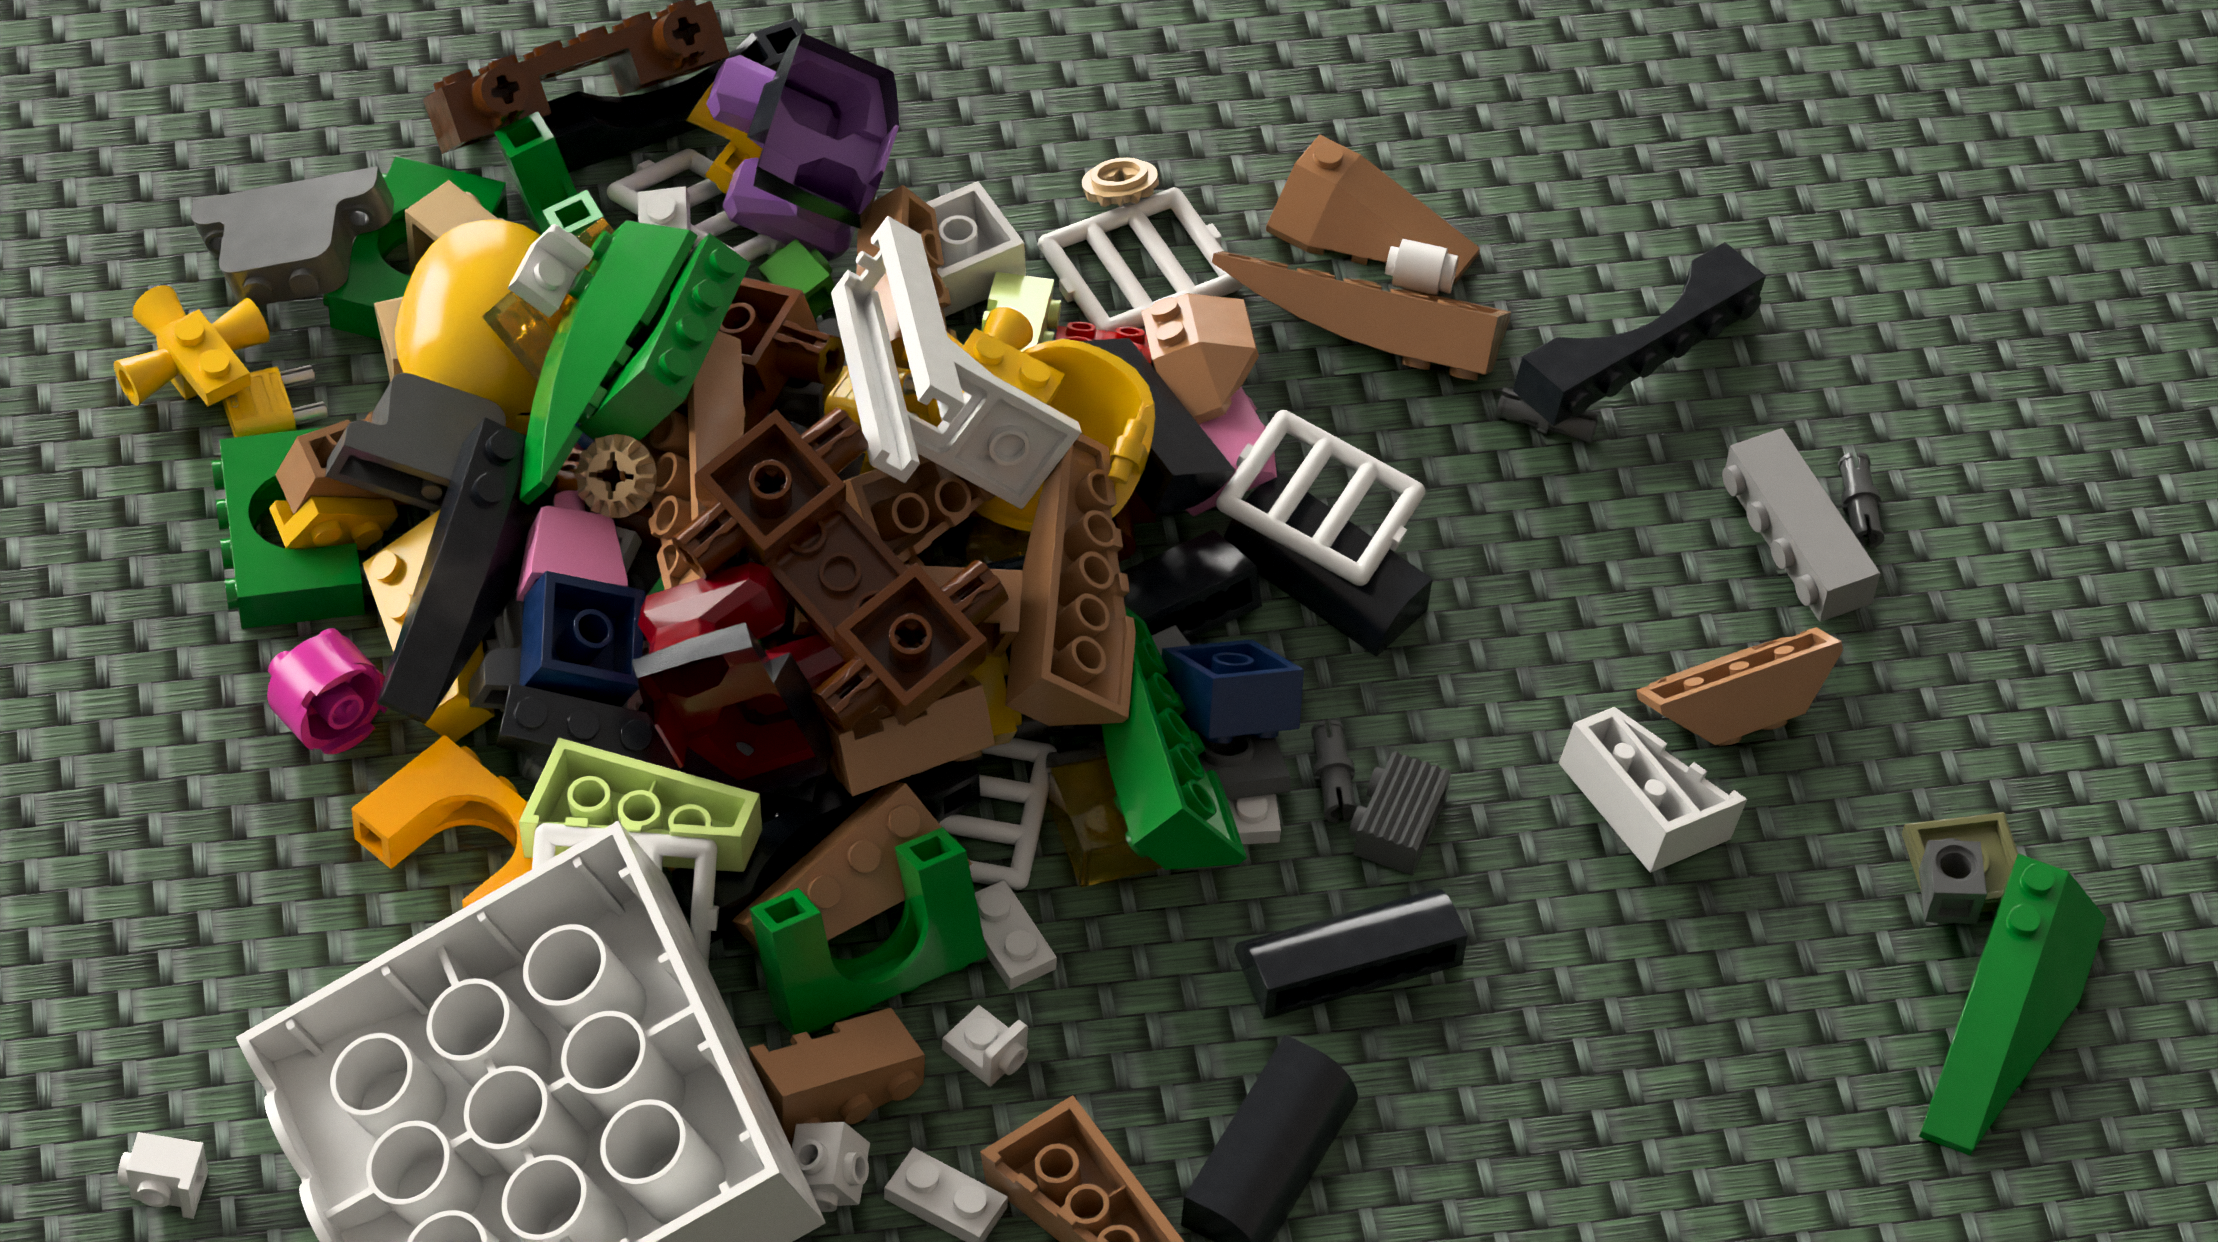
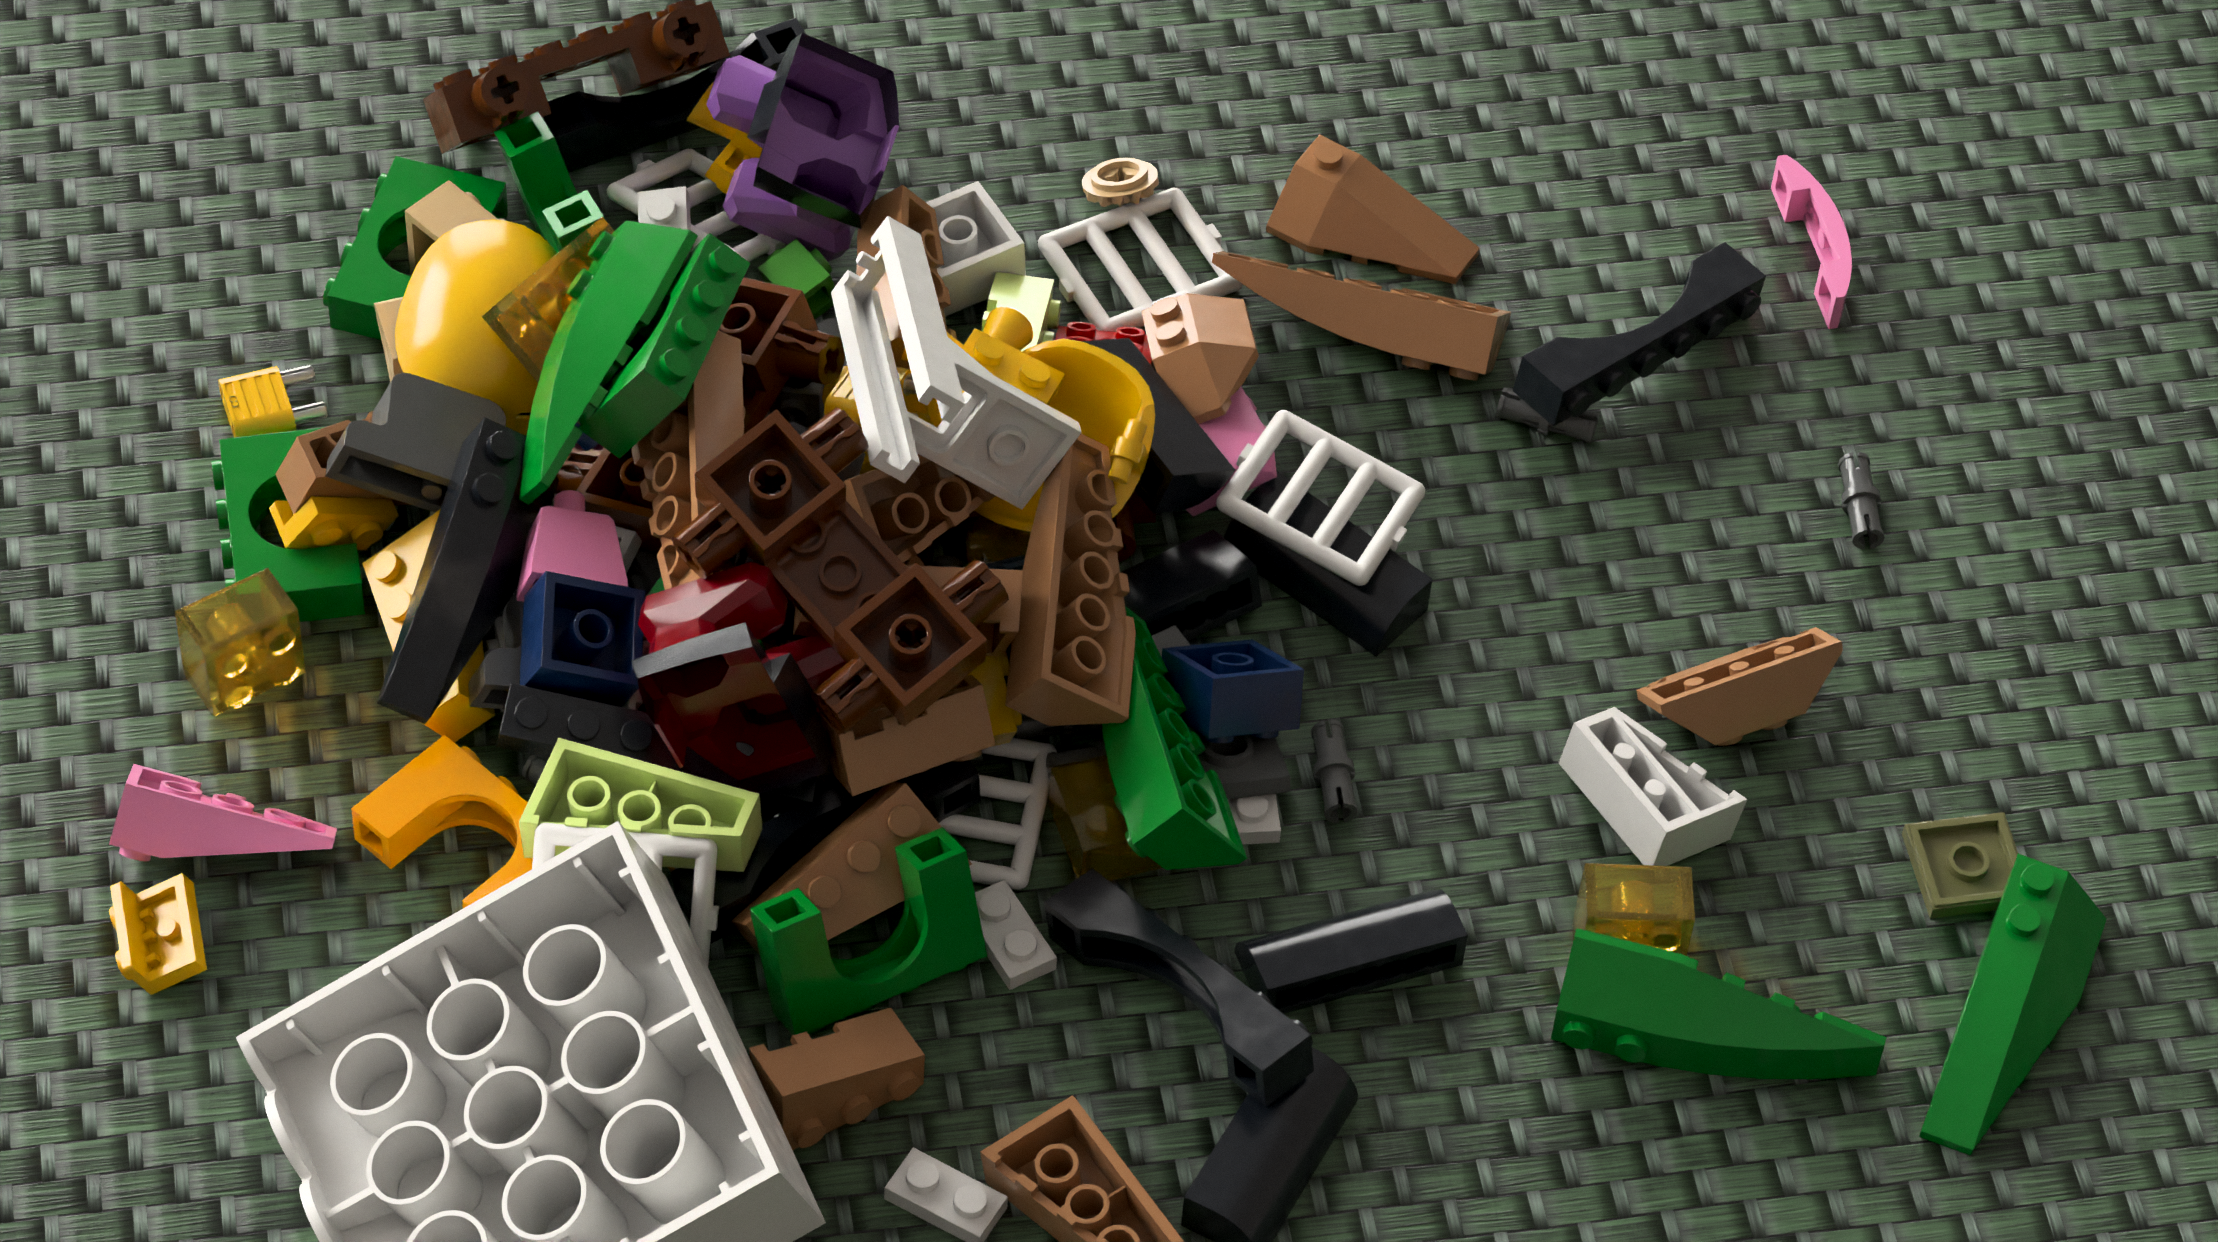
yellow brick [114,285,270,407] -> none
white brick [118,1132,208,1219] -> none
brick [191,166,394,306] -> none
dark pink brick [267,628,387,754] -> none
white bracket [507,224,594,318] -> none
tan gear [573,434,657,518] -> none
white brick [792,1122,870,1212] -> none
white bracket [942,1005,1028,1087] -> none
dark grey brick [1349,751,1451,876] -> none
white brick [1385,239,1459,296] -> none
light grey brick [1722,428,1880,622] -> none
dark grey brick [1919,838,1987,924] -> none
none -> bright pink wedge [109,764,337,861]
none -> yellow bracket [109,873,207,995]
none -> clear yellow brick [175,568,306,717]
none -> black arch [1044,868,1314,1107]
none -> green wedge [1551,928,1886,1079]
none -> clear yellow brick [1572,863,1695,956]
none -> bright pink slope [1771,155,1852,329]

